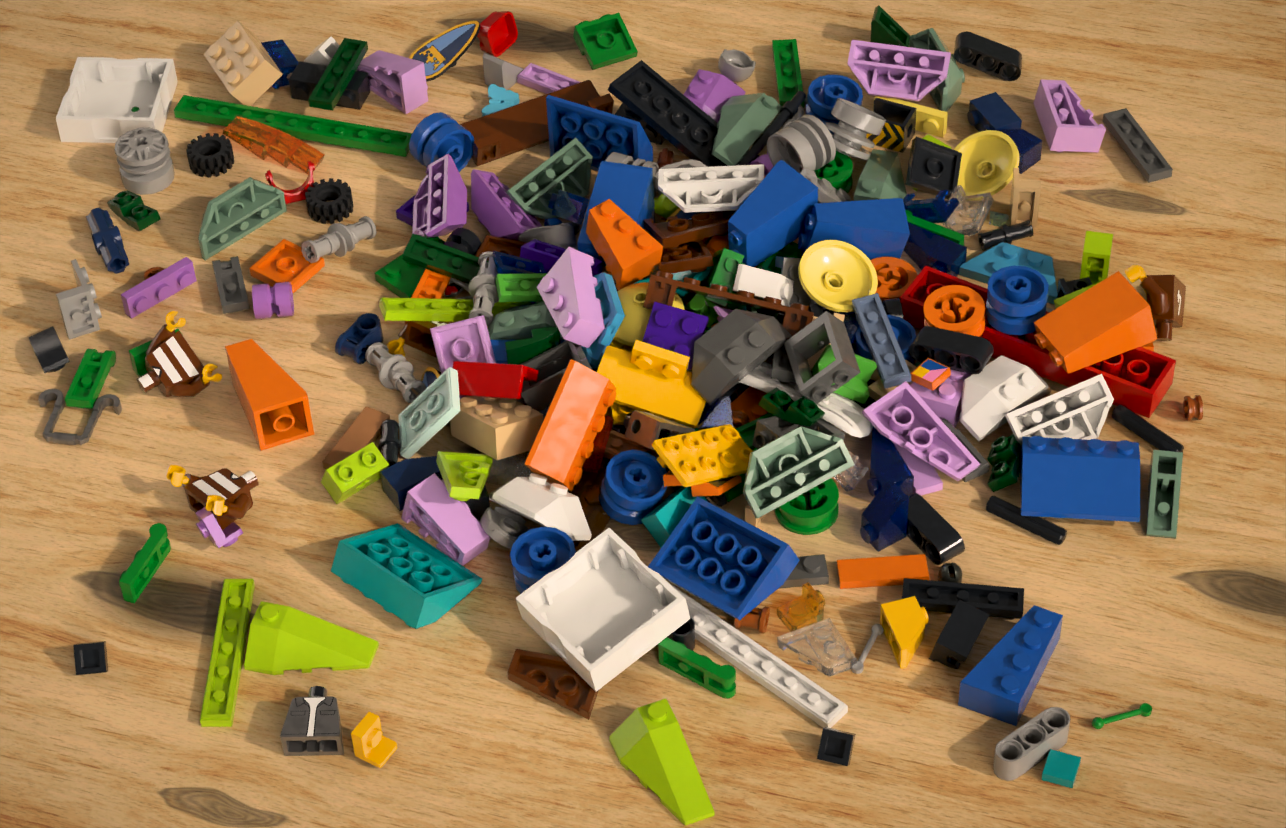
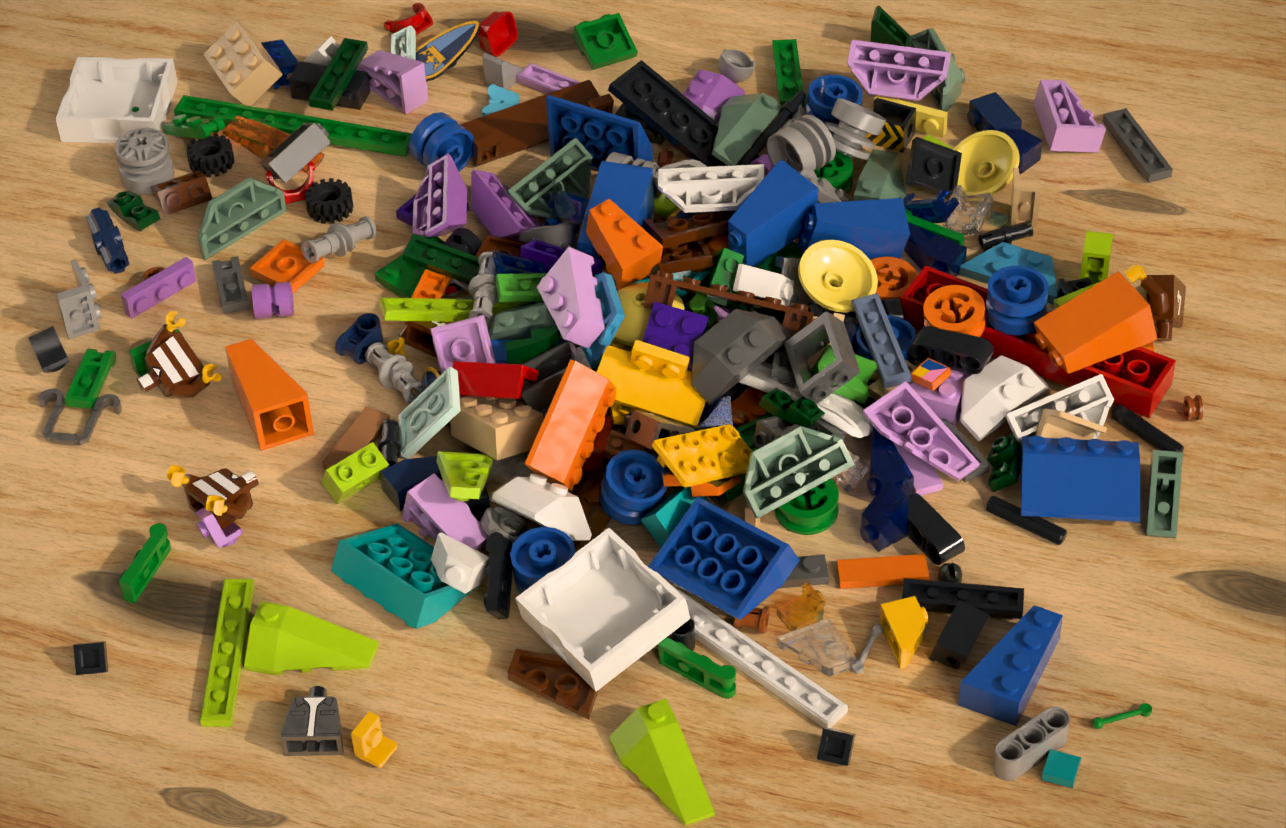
black beam [954,31,1022,81] -> none
none -> reddish brown bracket [150,171,212,215]
none -> green plate [163,114,225,139]
none -> window [260,123,331,183]
none -> red helmet [384,3,433,35]
none -> light aqua tile [391,26,416,60]
none -> white slope [431,532,490,594]
none -> black hinge [484,531,513,619]
none -> tan panel [1035,409,1107,440]

